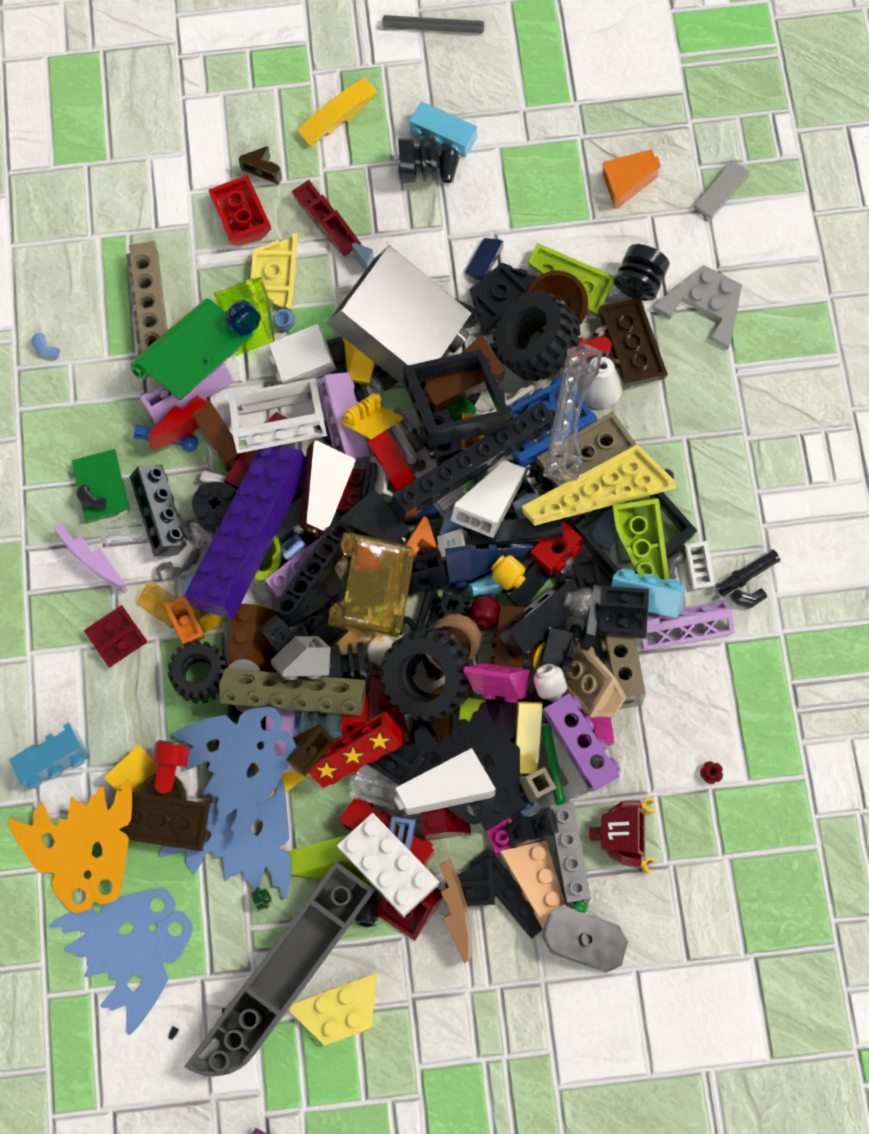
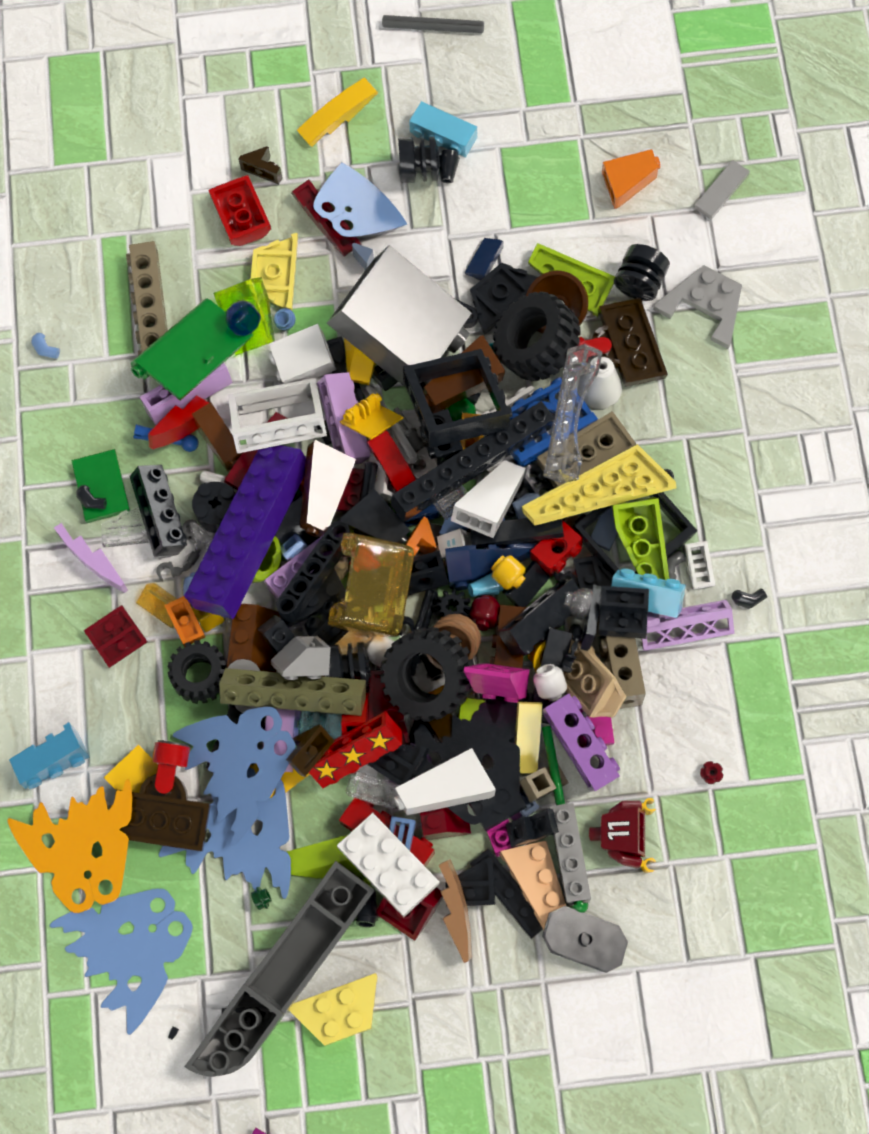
black pin [716,549,781,597] -> none
none -> piece [313,163,407,237]

